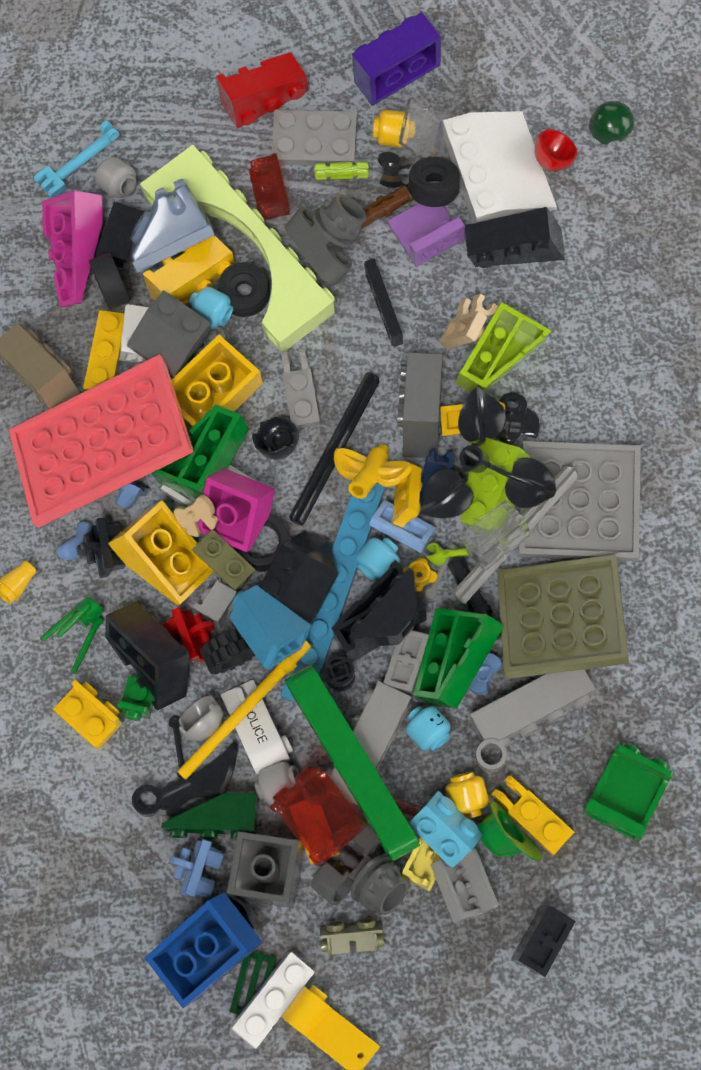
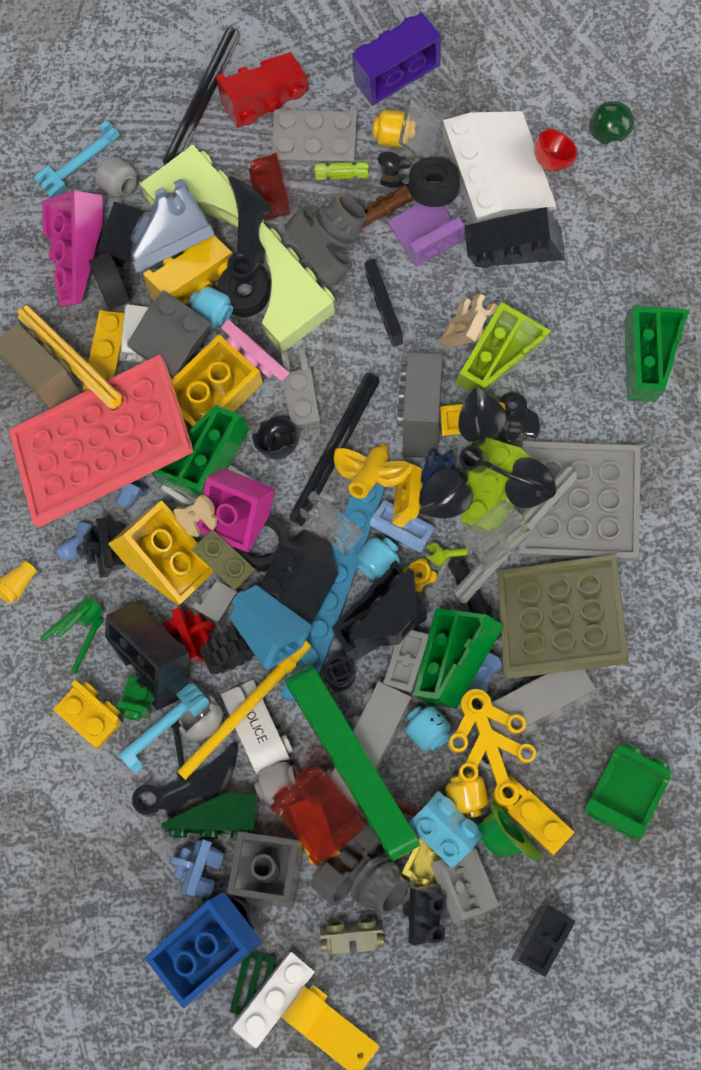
none -> yellow axle [17,305,123,409]
none -> medium azure hinge [118,683,209,772]
none -> black axle [163,27,240,166]
none -> bright pink plate [221,319,289,381]
none -> black piece [227,176,272,283]
none -> clear hinge [300,491,365,556]
none -> black hips [402,883,446,945]
none -> yellow plant [448,689,536,807]
none -> green wedge [624,306,690,402]

